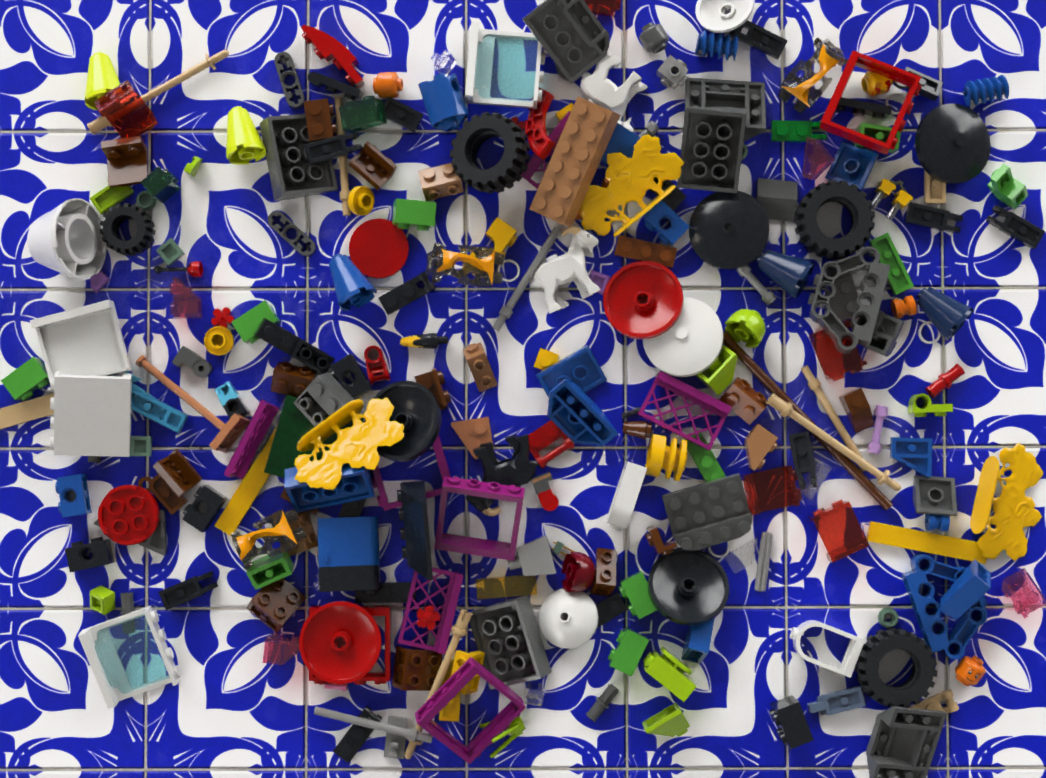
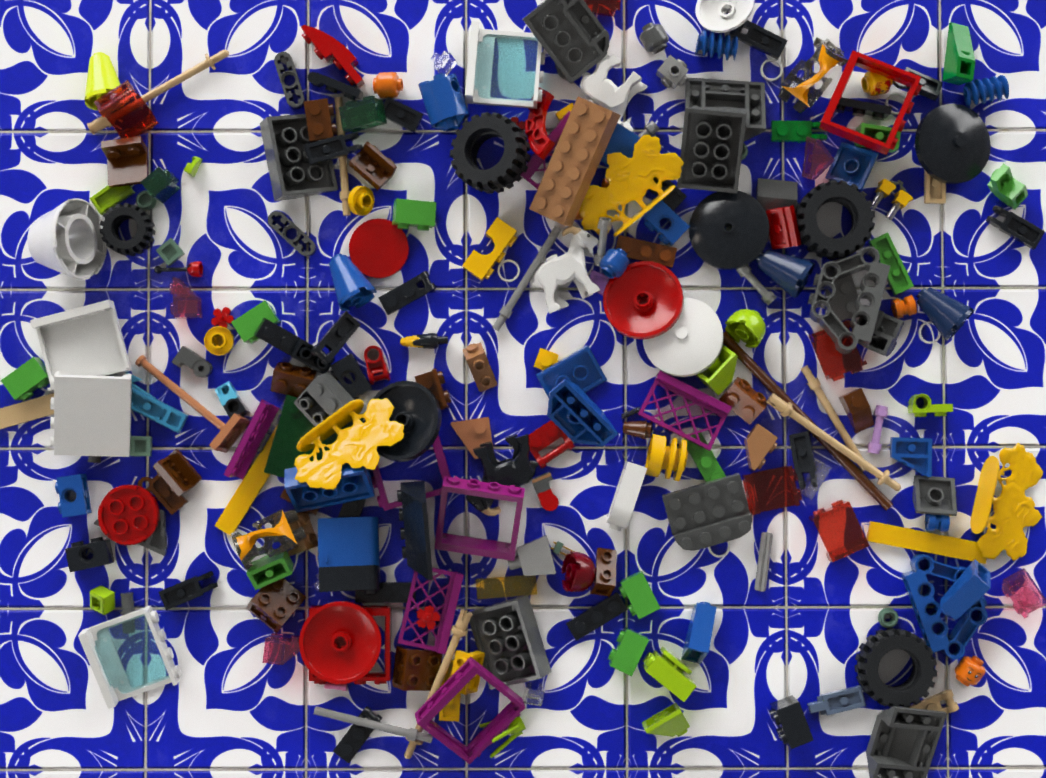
medium lavender tile [90,270,111,294] -> none
black brick [182,485,228,533] -> none
neon yellow cone [226,106,267,165] -> none
light grey plate [384,716,409,759] -> none
medium nougat bracket [418,163,464,201] -> none
clear smoke hips [425,243,504,288] -> none
white dish [539,588,598,649] -> none
dark grey axle [586,684,619,722] -> none
reddish brown bracket [645,526,677,555] -> none
black dish [648,548,729,626] -> none
clear tile [724,537,758,574] -> none
white window [789,620,865,678] -> none
black hinge [904,202,963,233] -> none
red pin [925,364,965,398] -> none
none -> black plate [310,311,361,366]
none -> light grey bar [593,217,612,267]
none -> blue head [600,248,630,279]
none -> white piece [760,59,783,82]
none -> red plate [765,205,801,250]
none -> green slope [942,22,975,85]

